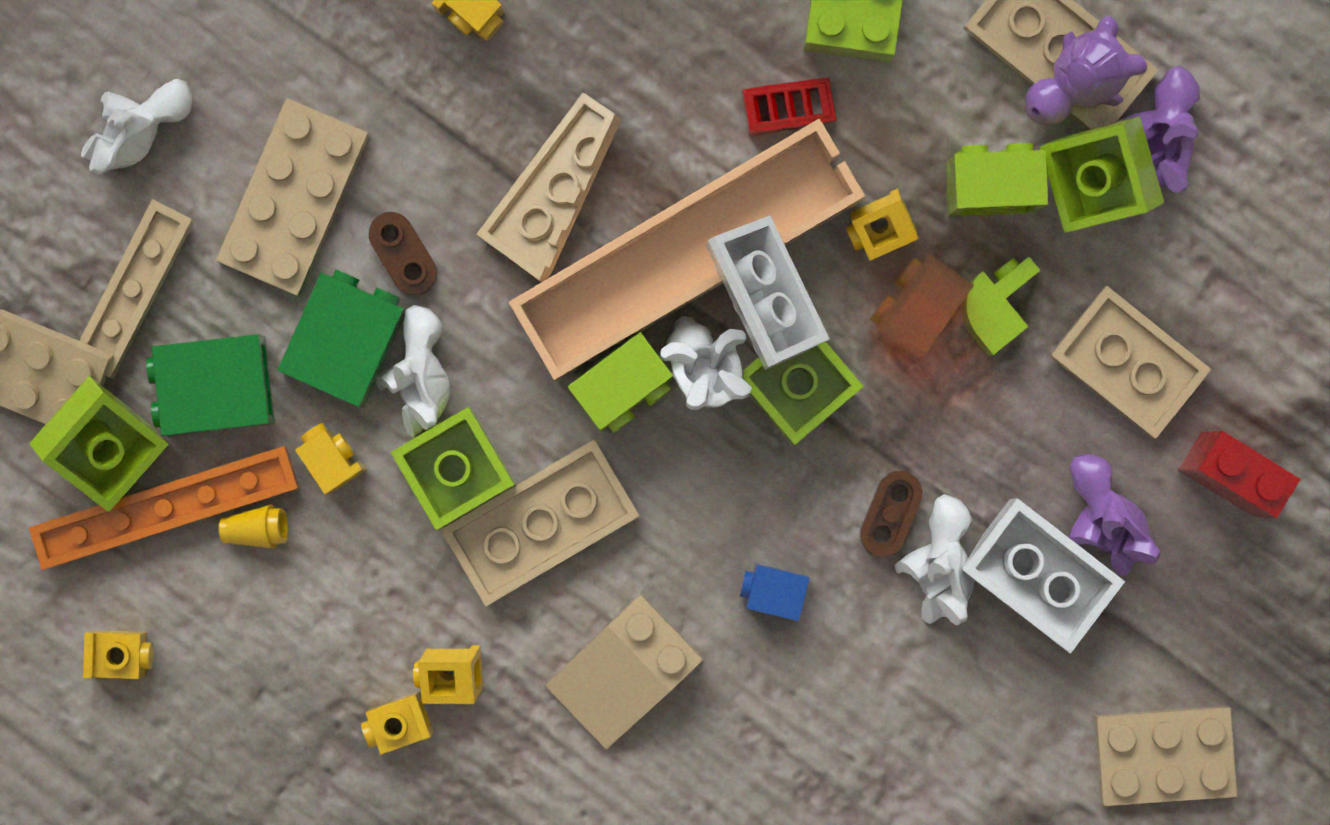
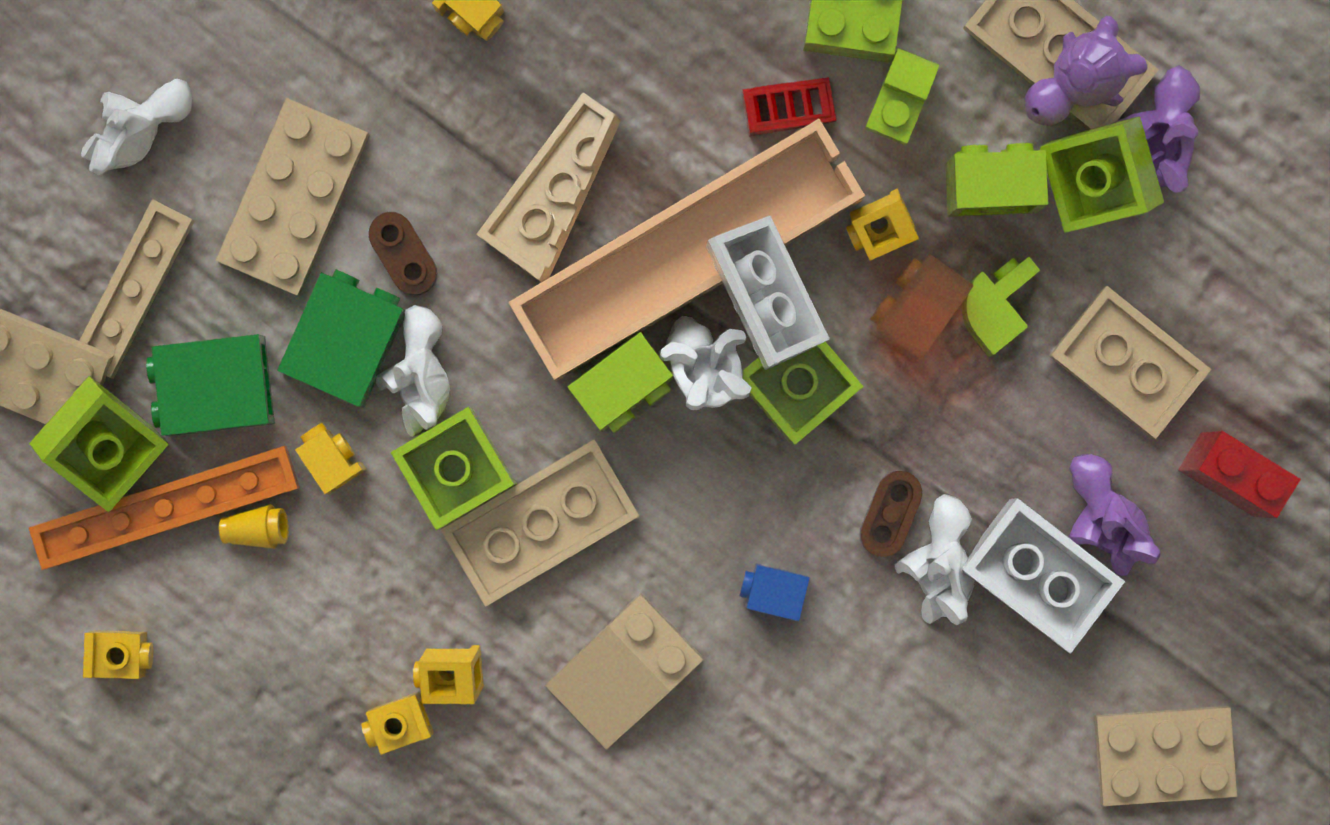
none -> lime brick [865,48,939,146]

